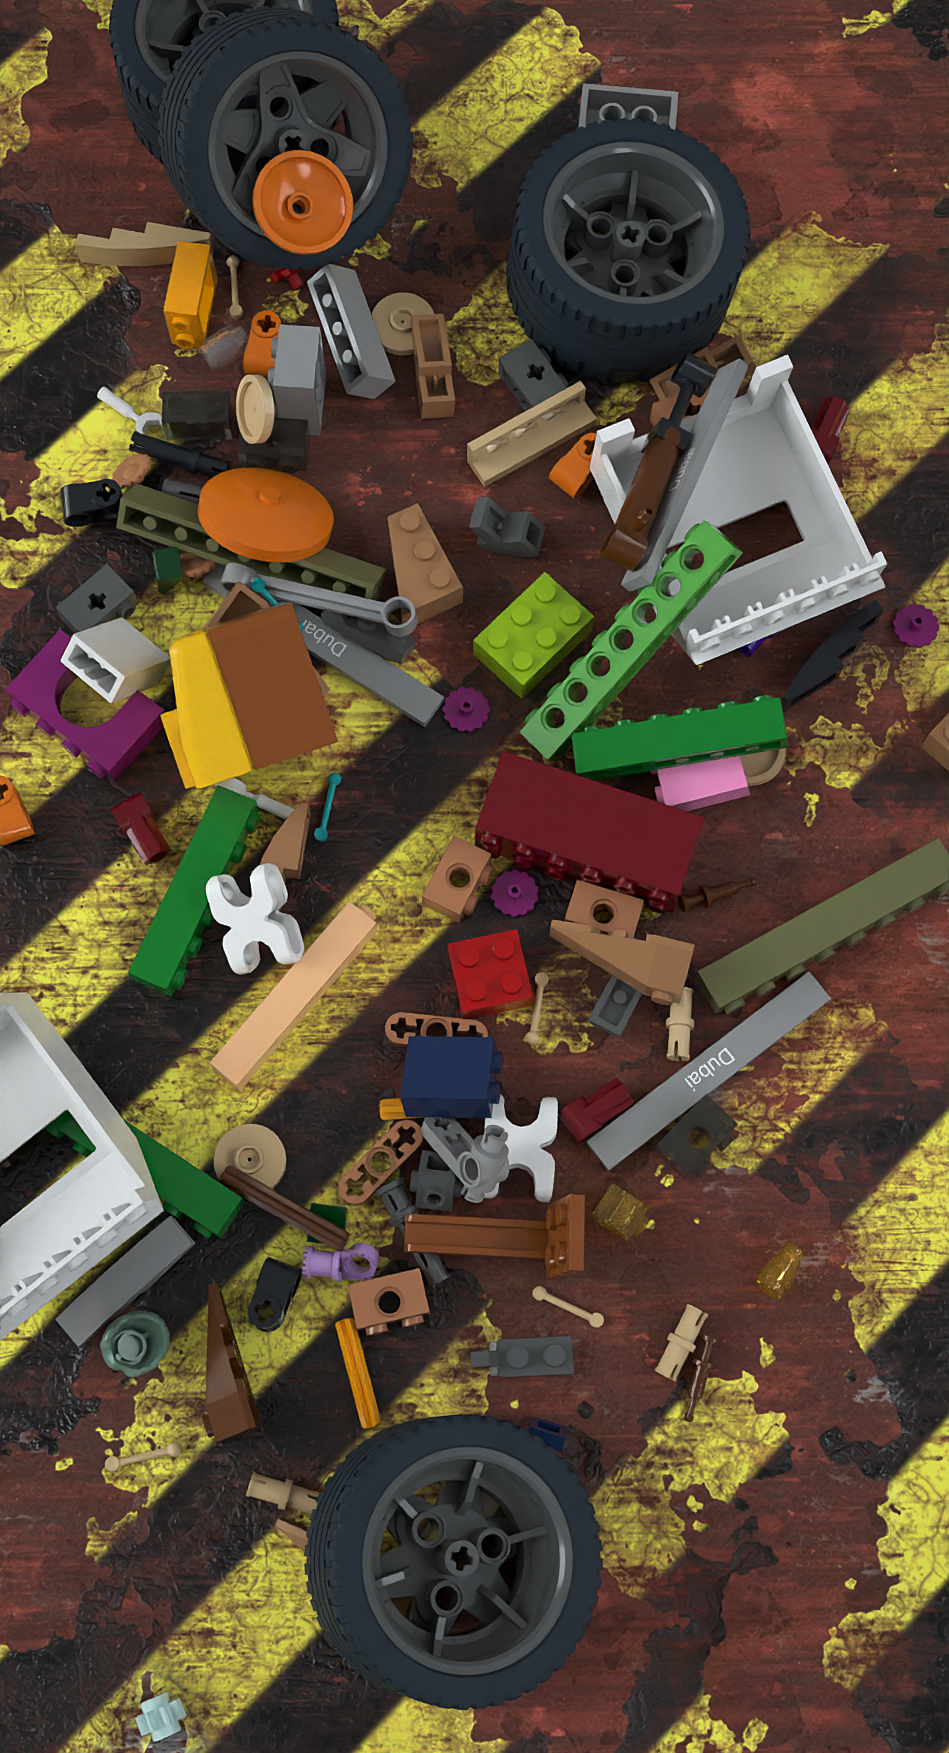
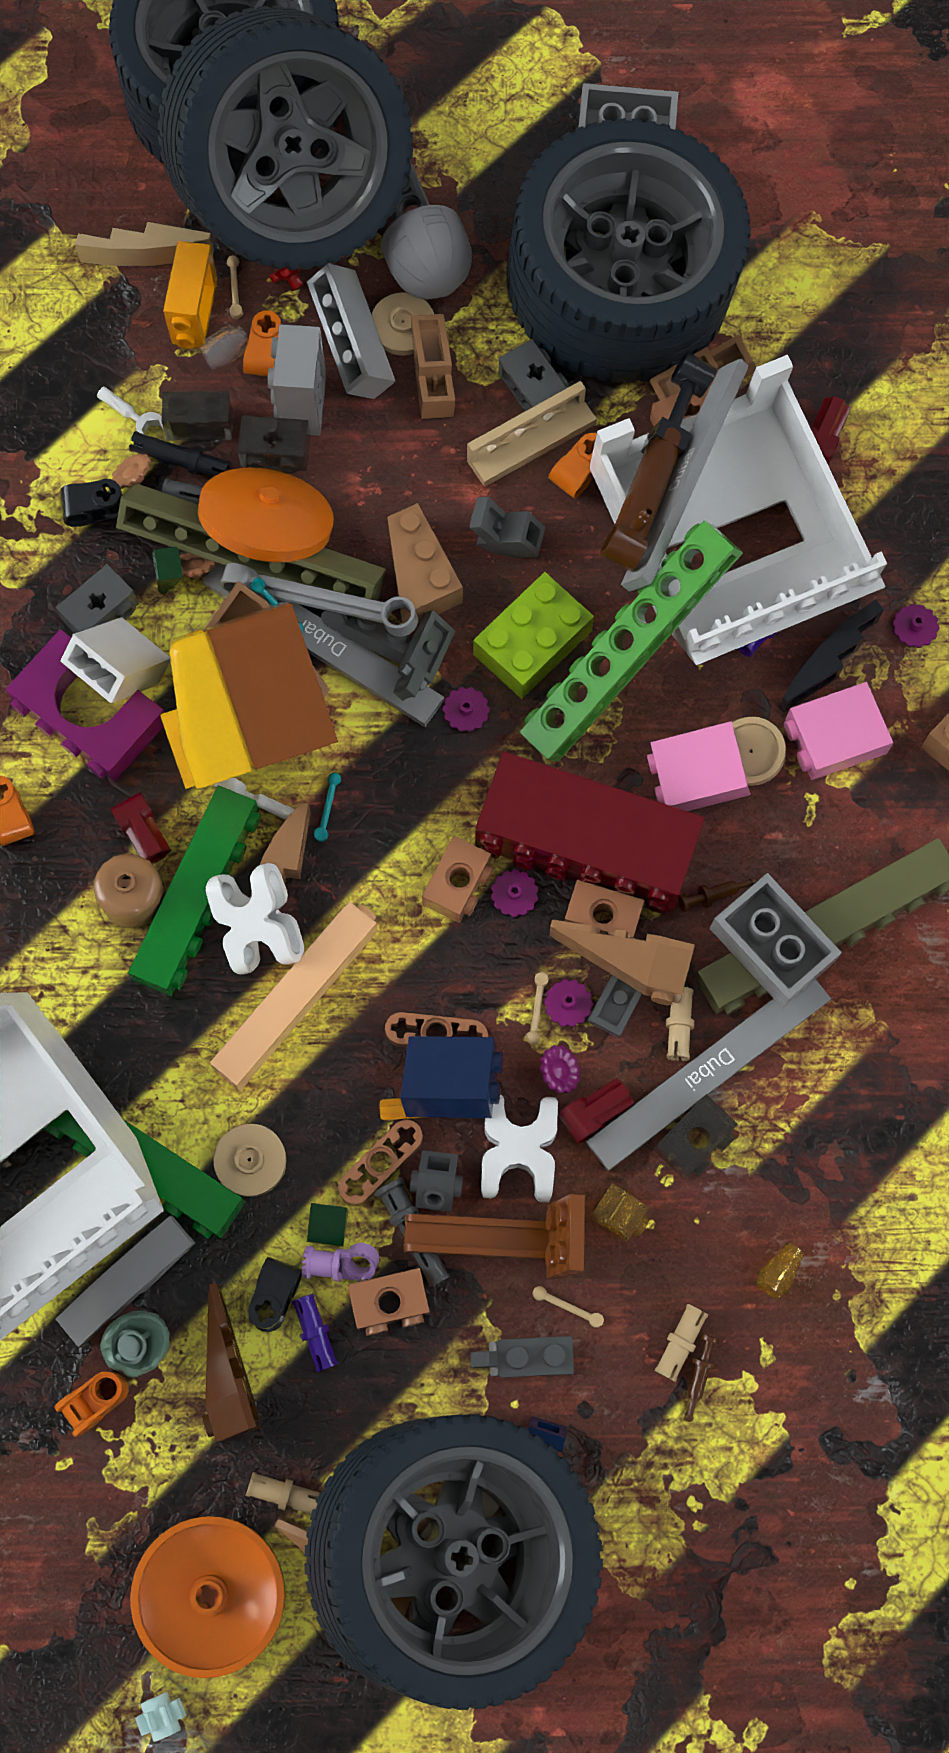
tan hinge [105,1442,182,1472] -> none
reddish brown axle [220,1165,350,1251] -> none
tan piece [236,374,274,444] -> none
orange dish [252,150,353,255] -> none
light orange axle [335,1318,381,1429] -> none
light grey piece [421,1117,509,1203] -> none
red brick [448,929,533,1019] -> none
green brick [571,695,789,781] -> none
none -> orange piece [54,1372,129,1438]
none -> medium nougat head [93,854,166,928]
none -> orange dish [130,1516,286,1678]
none -> dark purple pin [291,1293,339,1372]
none -> light grey piece [381,165,472,299]
none -> dark grey hinge [393,610,456,701]
none -> magenta piece [540,1045,581,1094]
none -> magenta piece [544,979,593,1027]
none -> light grey brick [710,873,842,1008]
none -> bright pink brick [784,682,893,780]

